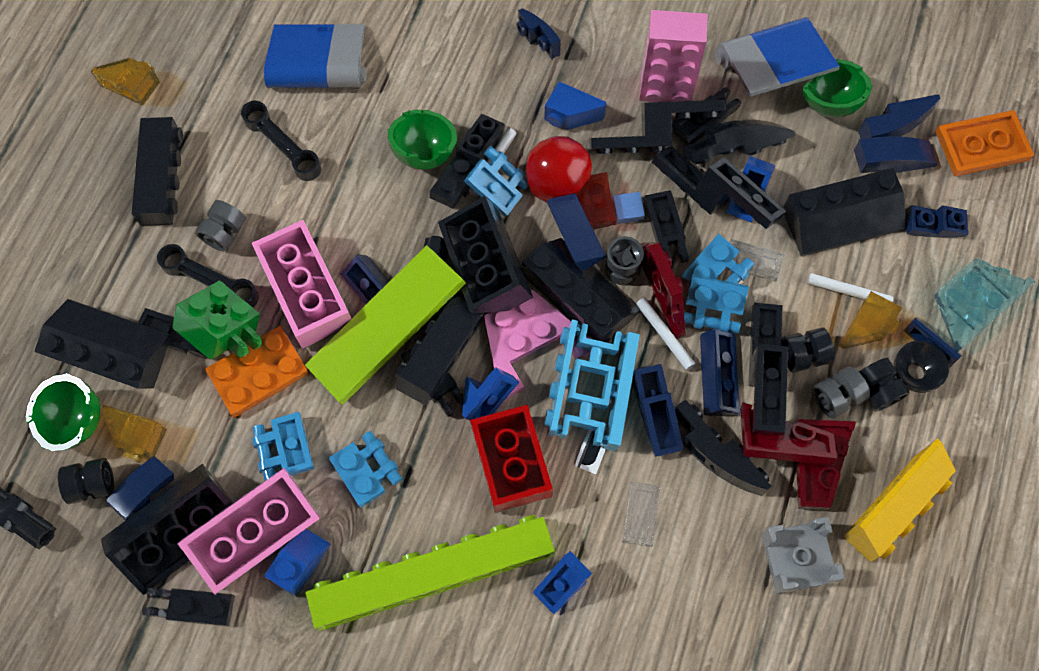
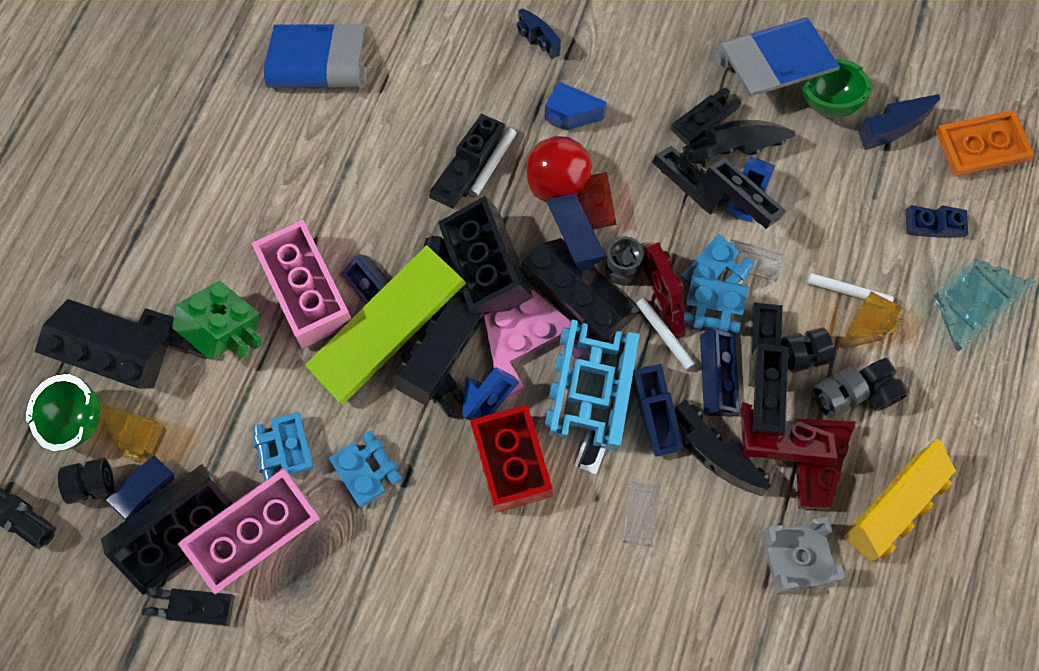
clear yellow slope [91,58,160,106] -> none
black brick [131,117,183,226] -> none
black piece [157,244,259,307] -> none
dark grey wheel [195,200,246,252] -> none
orange plate [205,325,309,418] -> none
black piece [241,100,321,181] -> none
blue slope [264,529,331,597] -> none
lime brick [305,515,555,631] -> none
green cylinder [388,110,457,170] -> none
dark azure plate [464,146,529,217] -> none
blue slope [533,551,592,615] -> none
black bracket [589,100,726,154] -> none
medium blue tile [613,192,645,224] -> none
bright pink brick [639,10,708,103] -> none
black hinge [644,190,689,263] -> none
black slope [783,168,906,257] -> none
dark blue slope [854,136,937,173] -> none
black piece [893,340,949,393] -> none
dark blue slope [904,317,962,368] -> none

